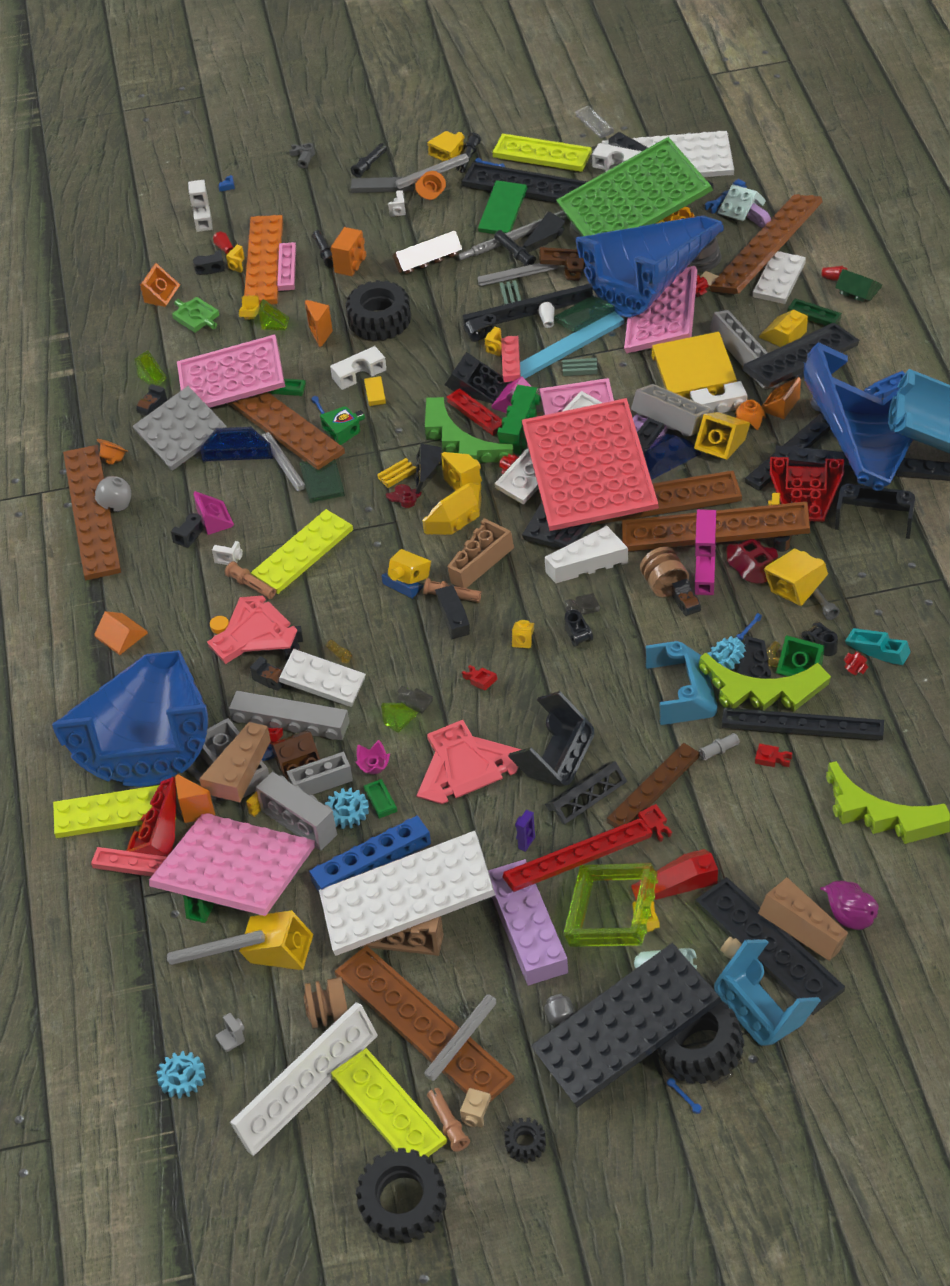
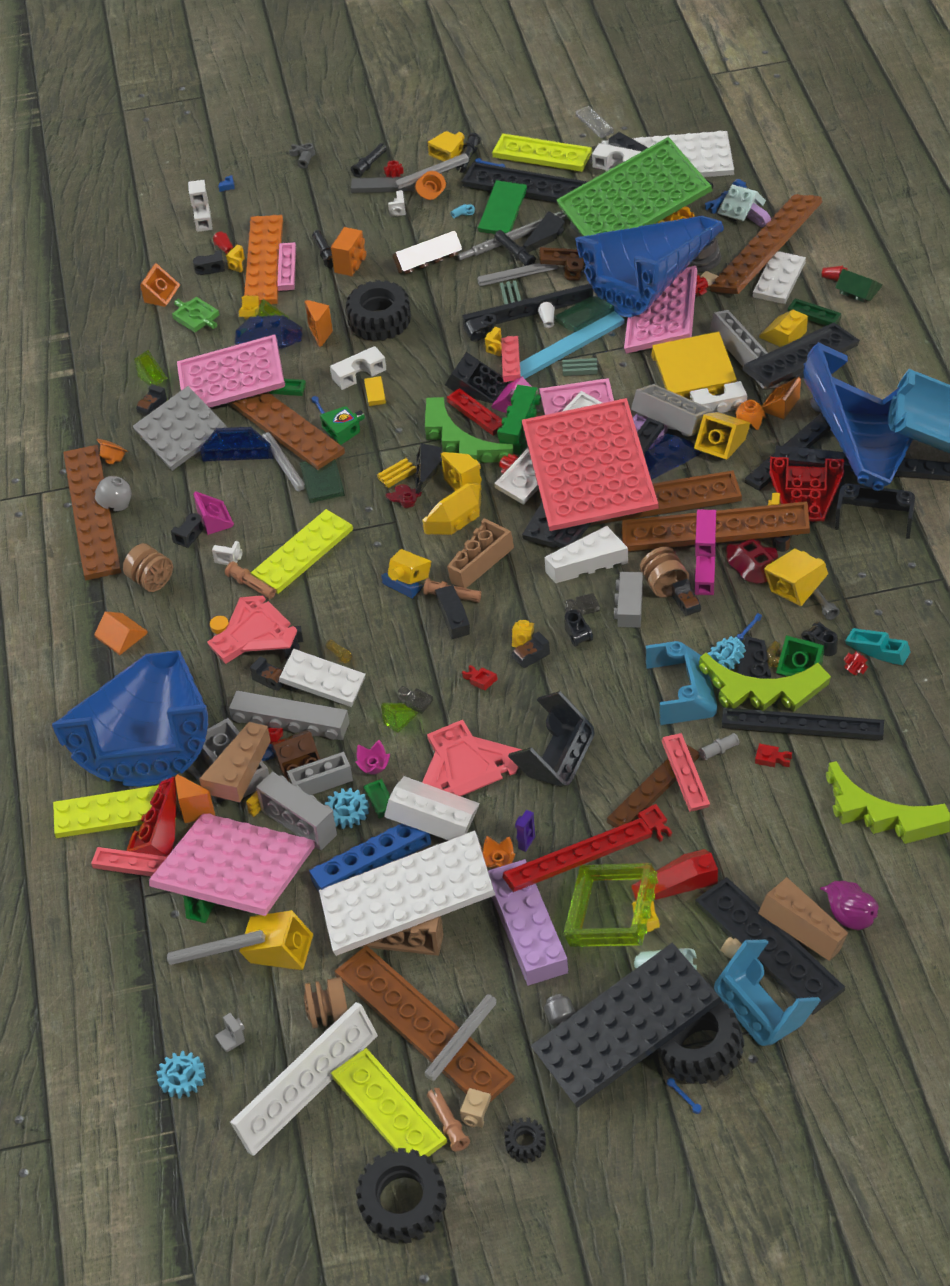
black fence [545,761,628,824] -> none
blue hinge [864,371,905,399] -> none
none -> medium nougat wheel [123,543,173,592]
none -> clear blue wedge [235,315,303,348]
none -> red gear [384,160,404,178]
none -> white slope [384,776,480,840]
none -> medium azure arm [450,204,475,218]
none -> orange piece [483,836,515,869]
none -> black leg [512,632,550,668]
none -> light grey brick [614,572,643,627]
none -> coral plate [661,733,710,812]

